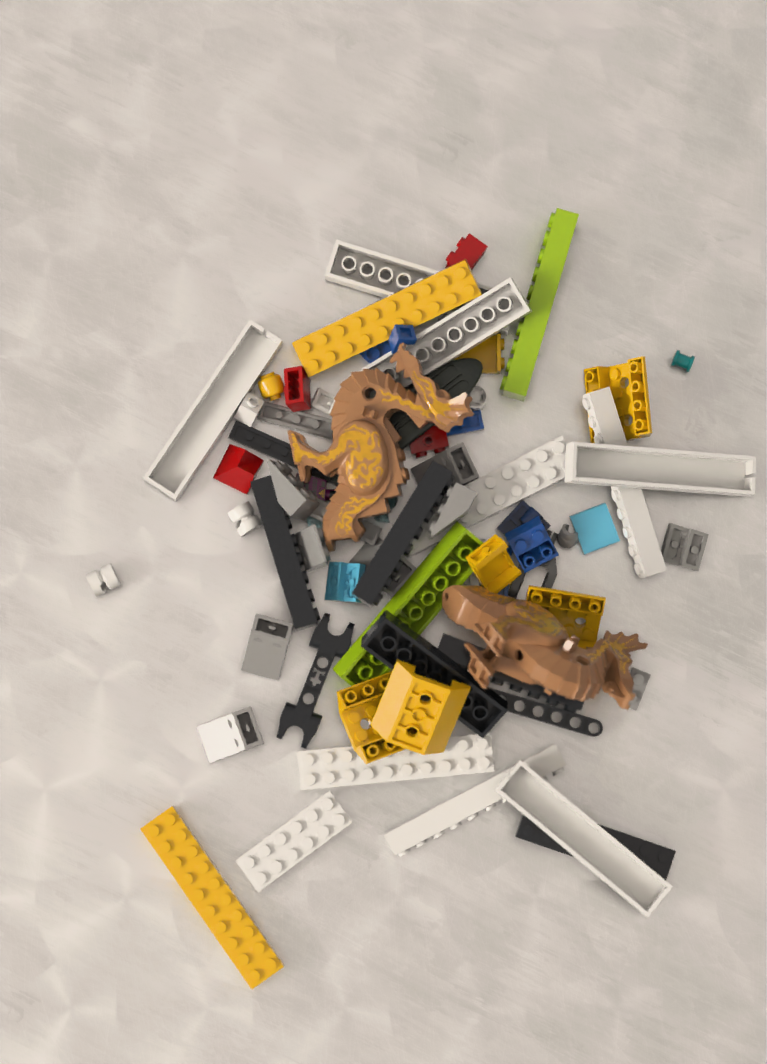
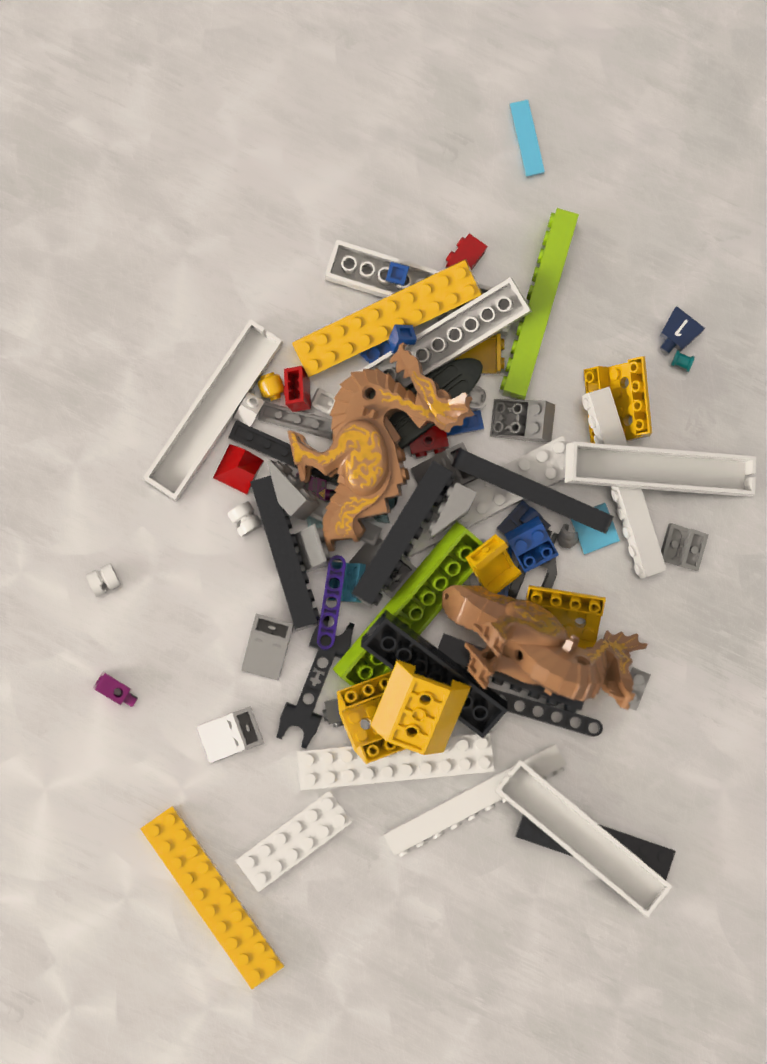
none -> magenta torso [93,672,138,707]
none -> dark purple beam [317,555,346,650]
none -> dark grey brick [322,699,344,727]
none -> blue plate [386,262,409,286]
none -> black beam [451,448,614,534]
none -> light grey slope [490,399,555,442]
none -> medium azure tile [510,100,545,177]
none -> dark blue torso [660,306,705,355]

